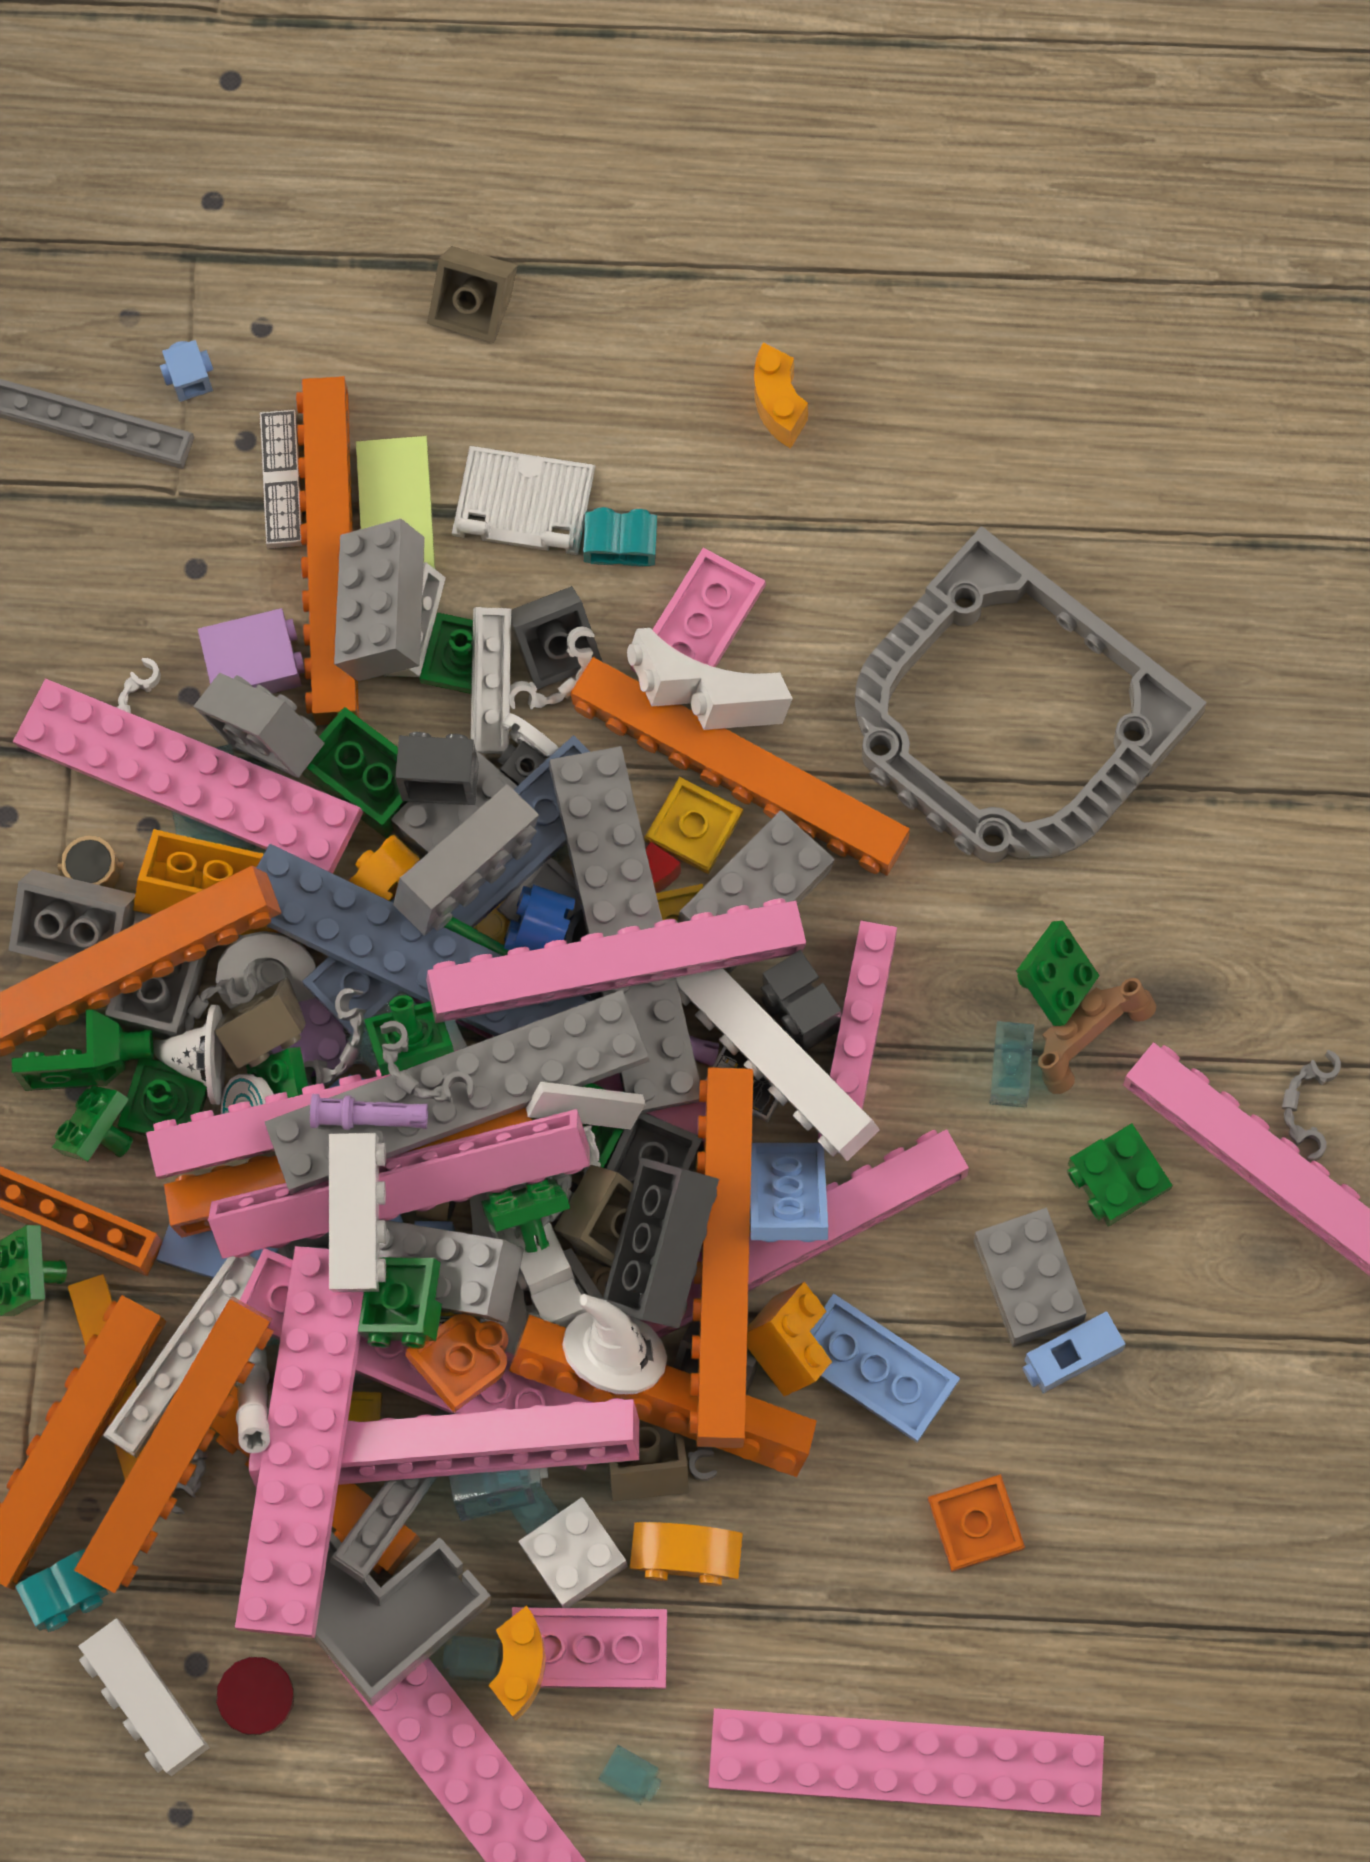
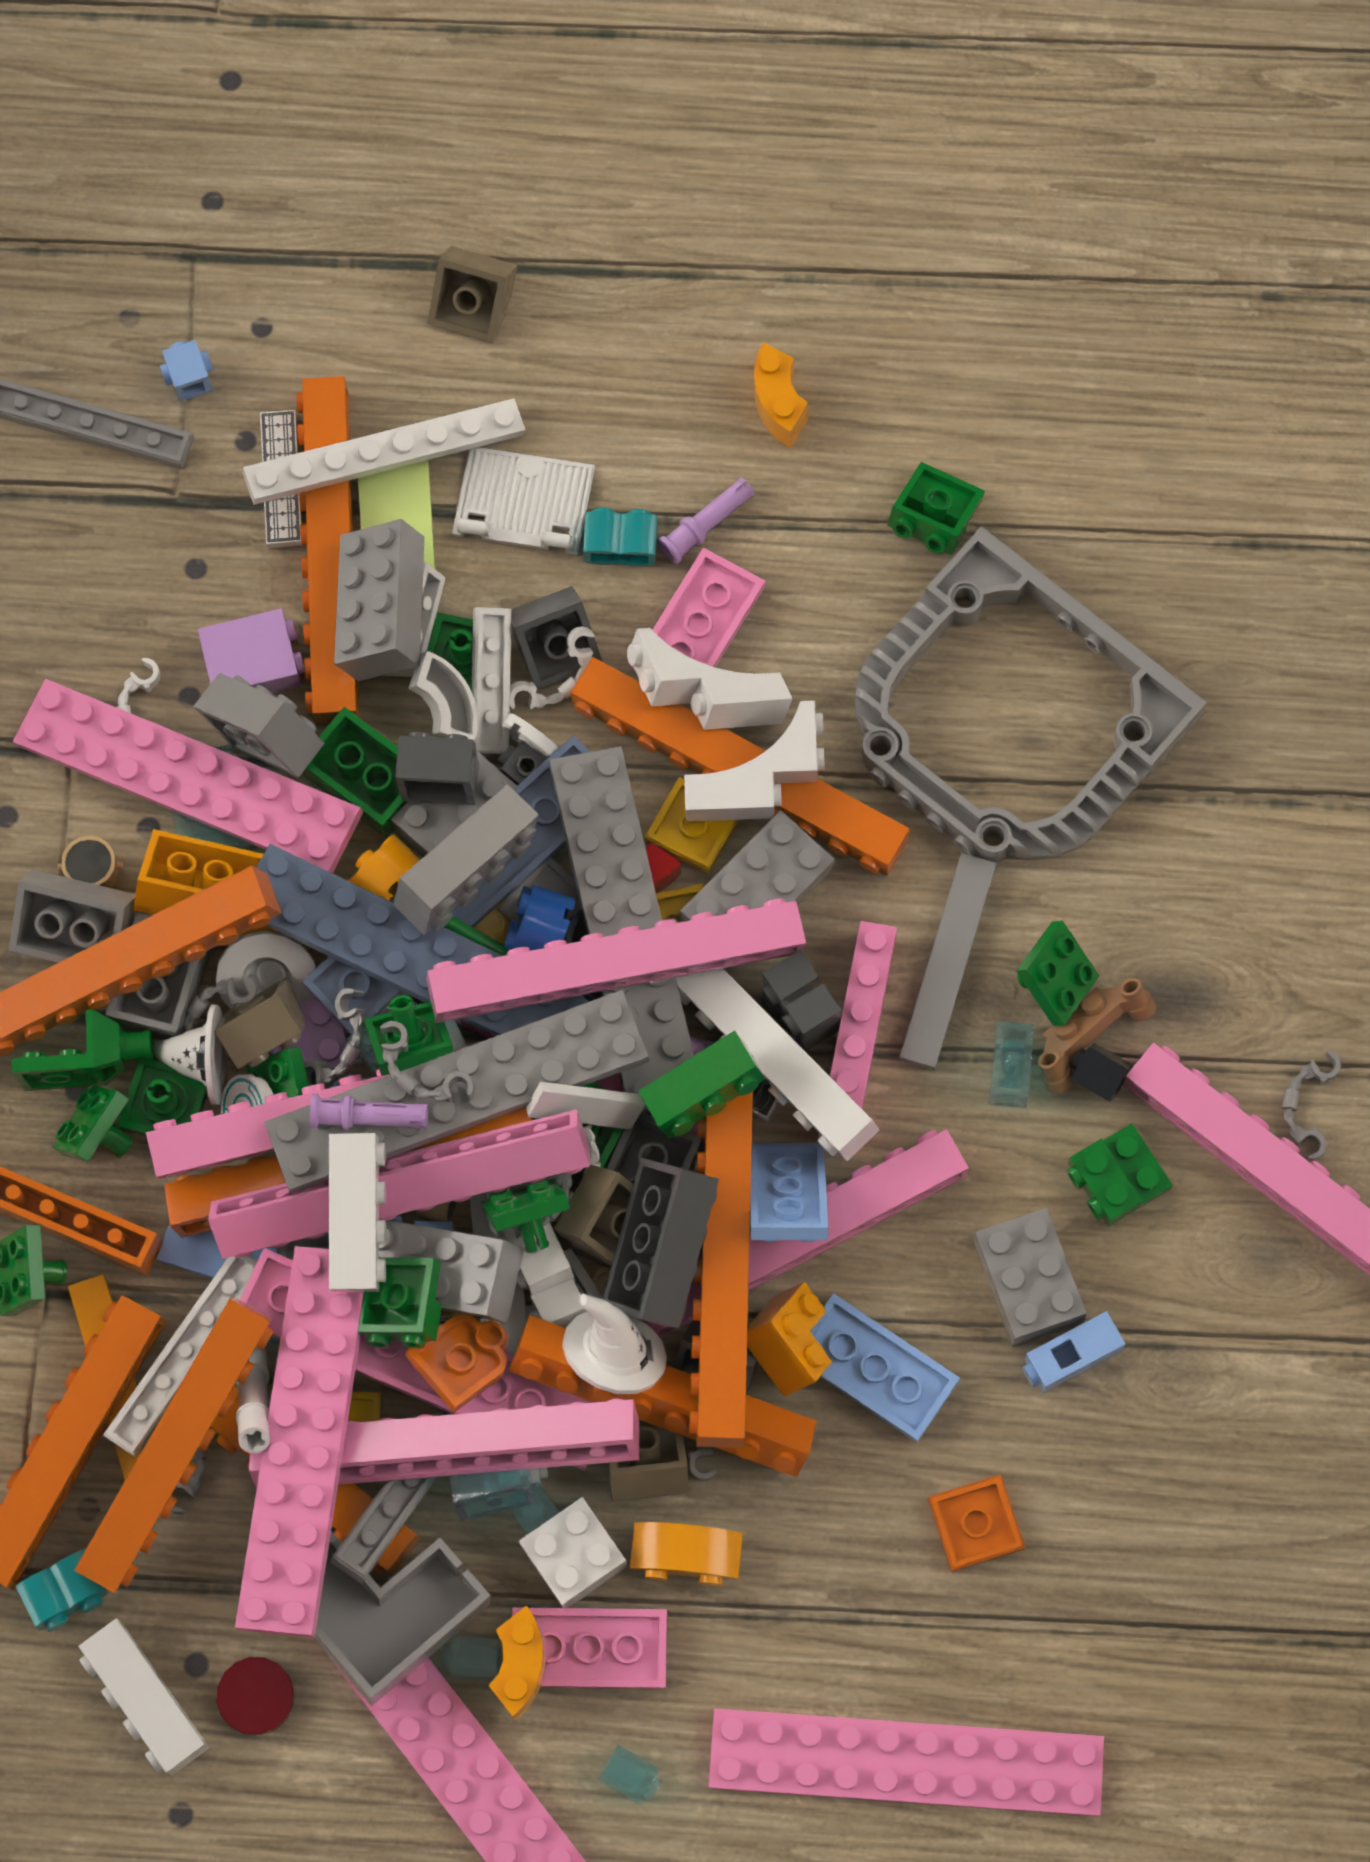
none -> white plate [242,398,526,505]
none -> white brick [408,651,478,743]
none -> green brick [638,1030,766,1139]
none -> lavender pin [657,477,755,565]
none -> white arch [684,701,825,821]
none -> green plate [887,462,985,555]
none -> light grey tile [899,853,997,1071]
none -> black brick [1071,1043,1134,1102]

